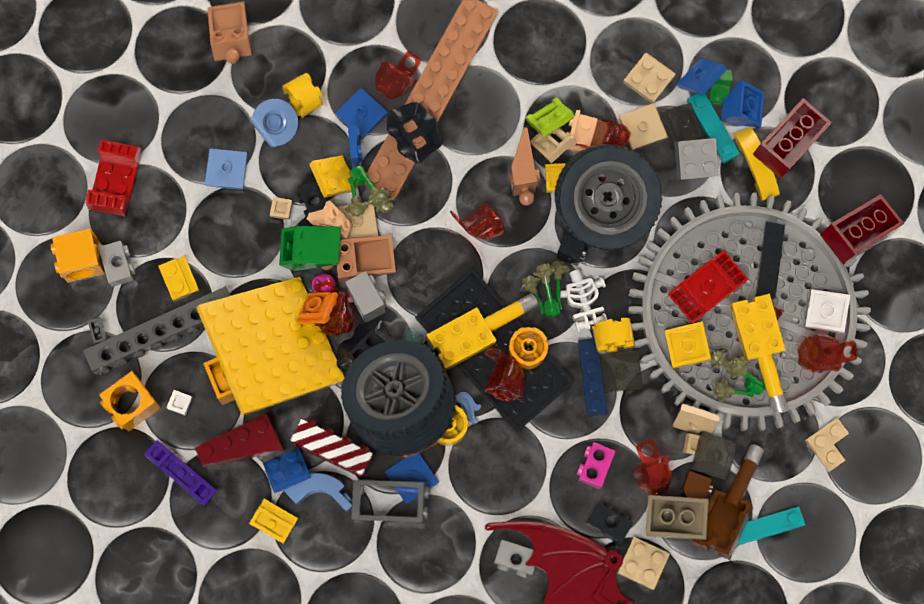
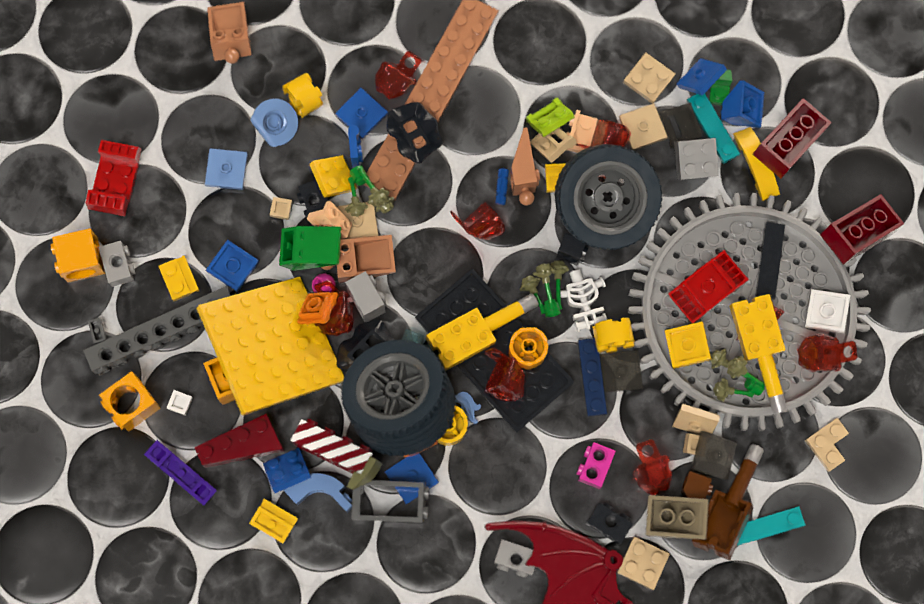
none -> blue plate [205,240,259,292]
none -> olive slope [347,457,382,490]
none -> blue axle [495,168,509,205]

